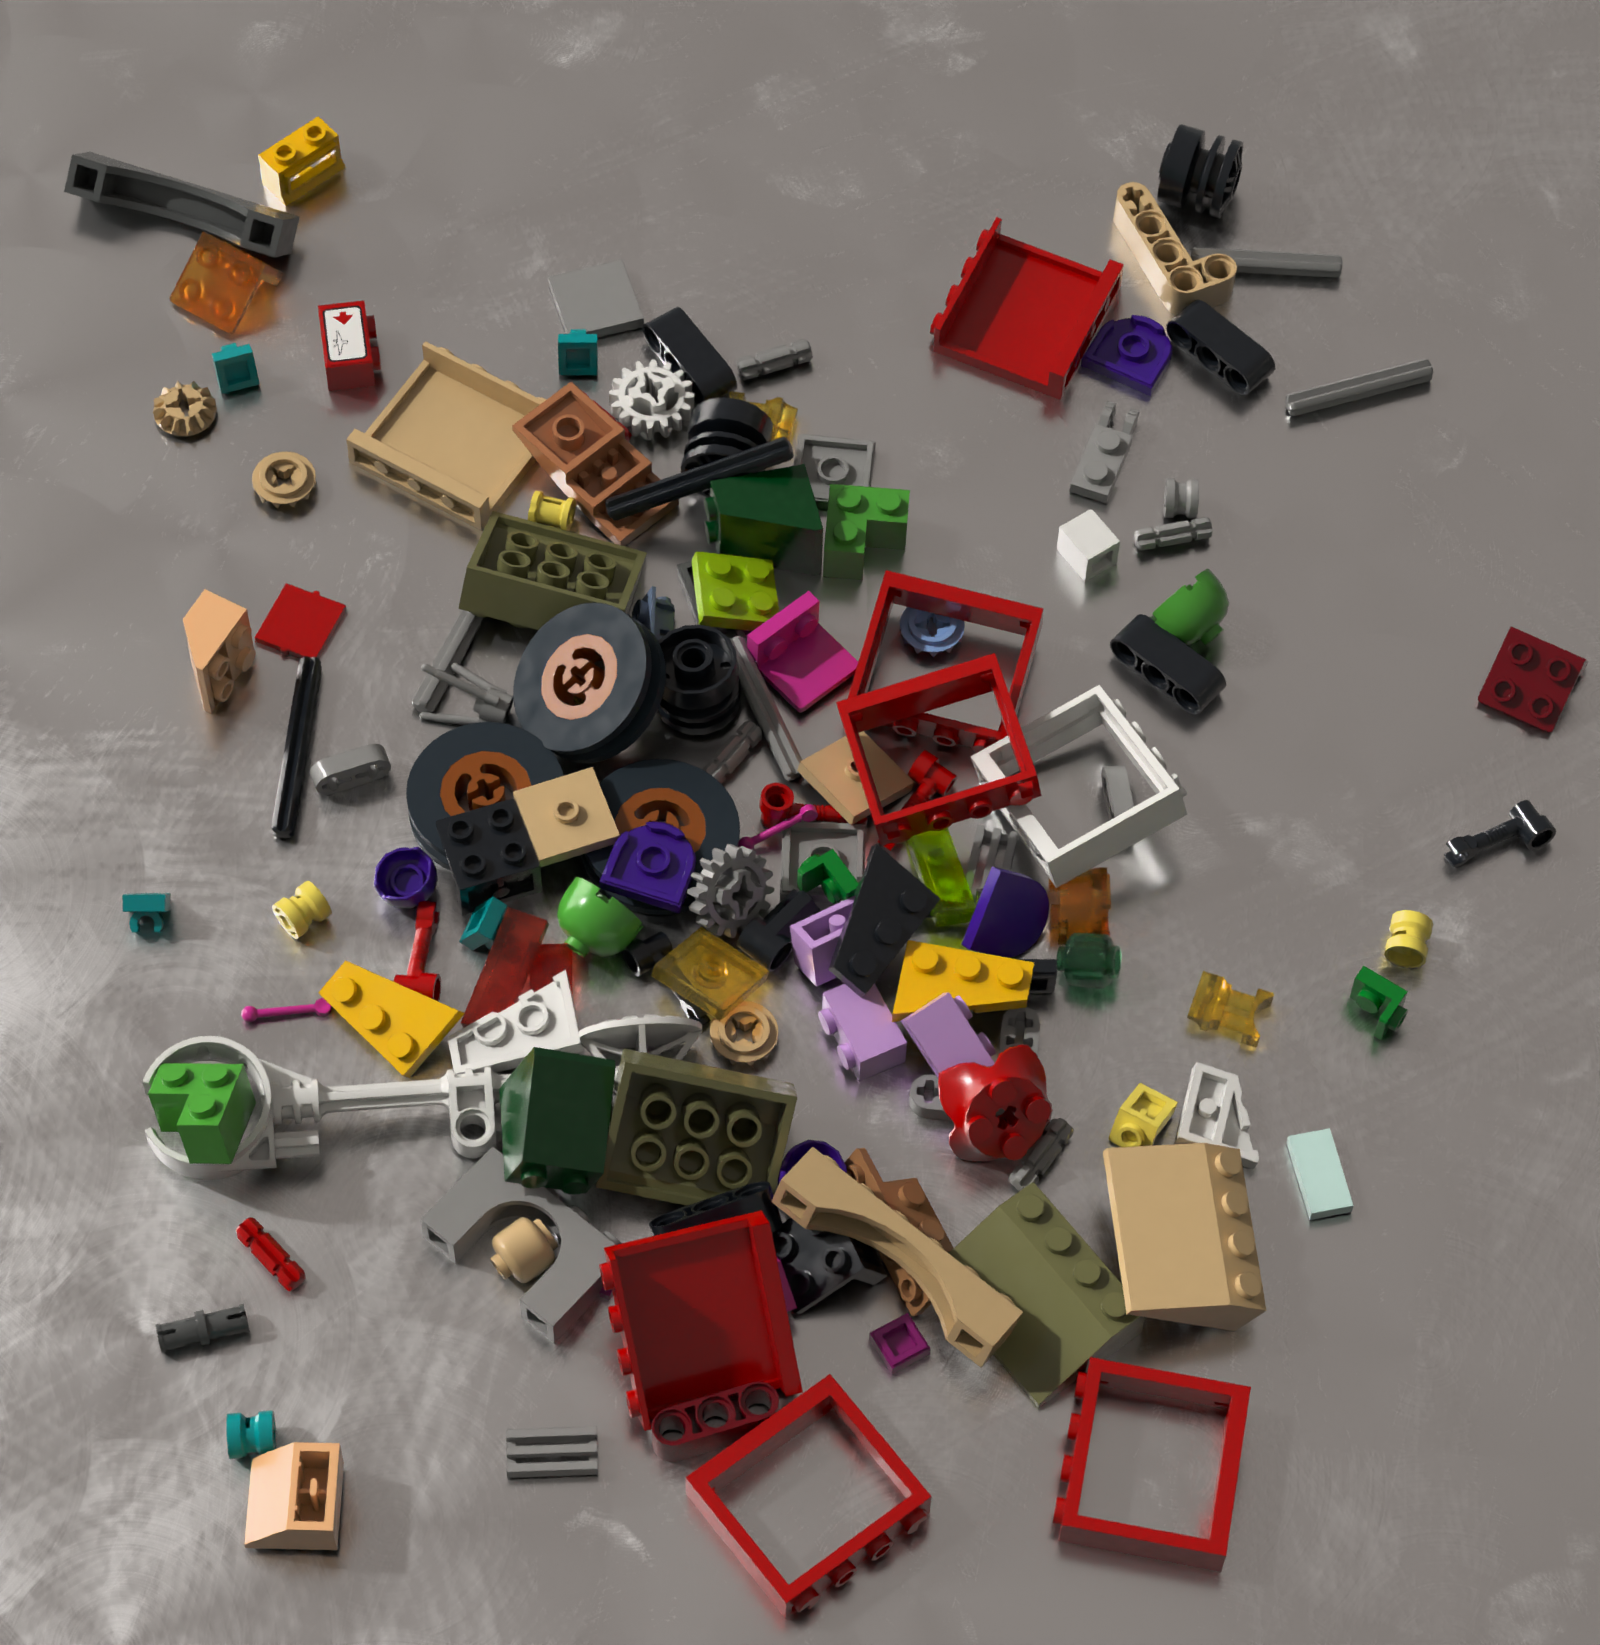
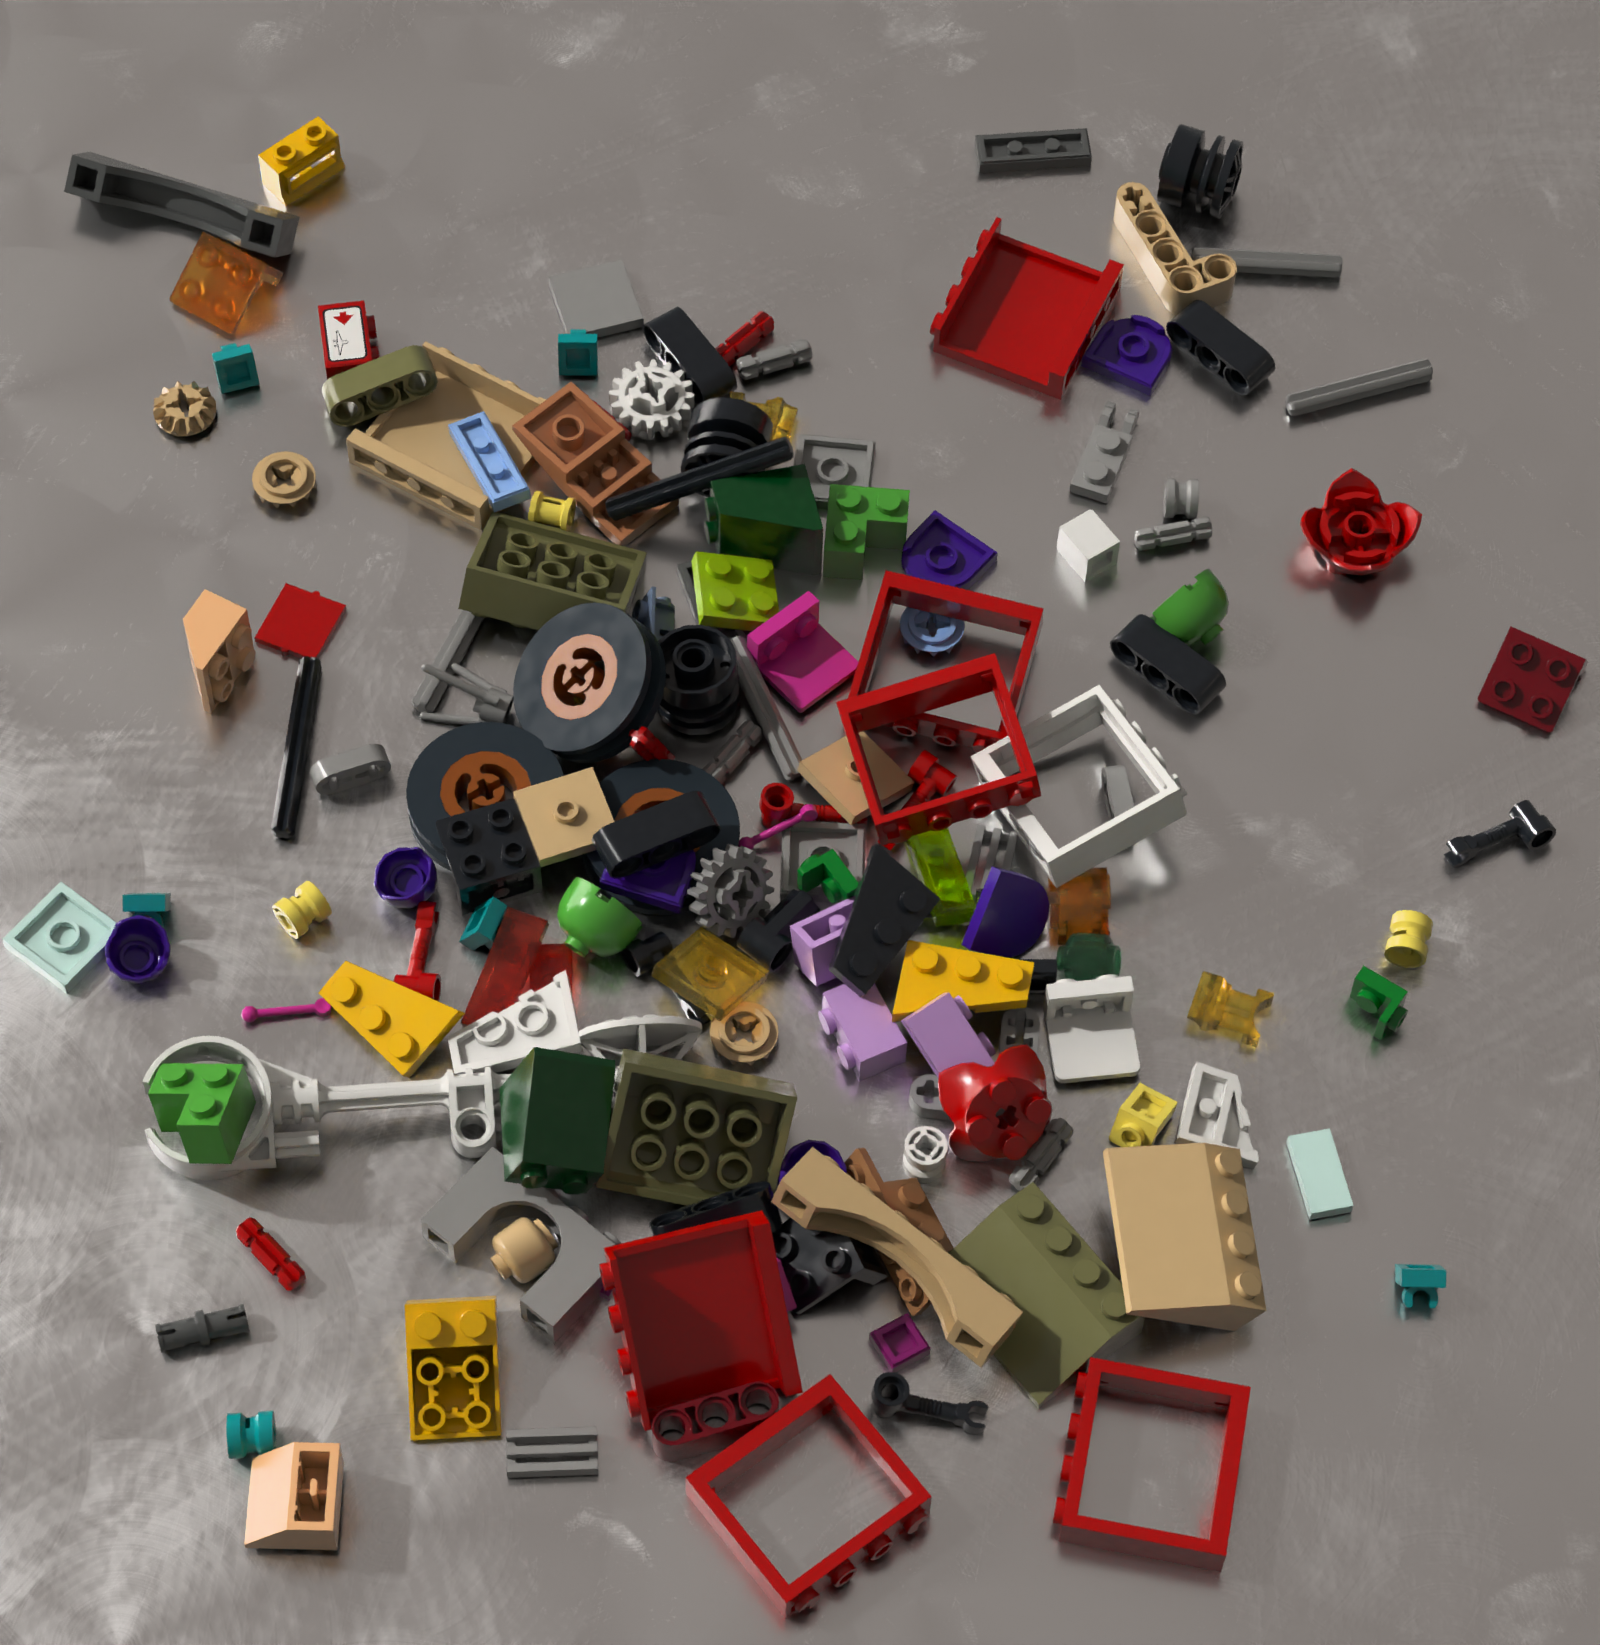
none -> light aqua tile [2,882,117,994]
none -> dark purple hair [105,915,171,985]
none -> olive beam [322,345,438,427]
none -> yellow slope [405,1296,501,1440]
none -> light blue tile [448,411,531,512]
none -> black beam [592,791,721,879]
none -> red axle [628,726,675,761]
none -> red axle [715,311,774,367]
none -> black brick [871,1372,989,1435]
none -> dark purple tile [901,510,998,590]
none -> white wheel [903,1126,948,1184]
none -> dark grey tile [975,128,1092,173]
none -> white bracket [1043,974,1140,1083]
none -> red brick [1300,468,1422,575]
none -> teal tile [1395,1264,1446,1308]

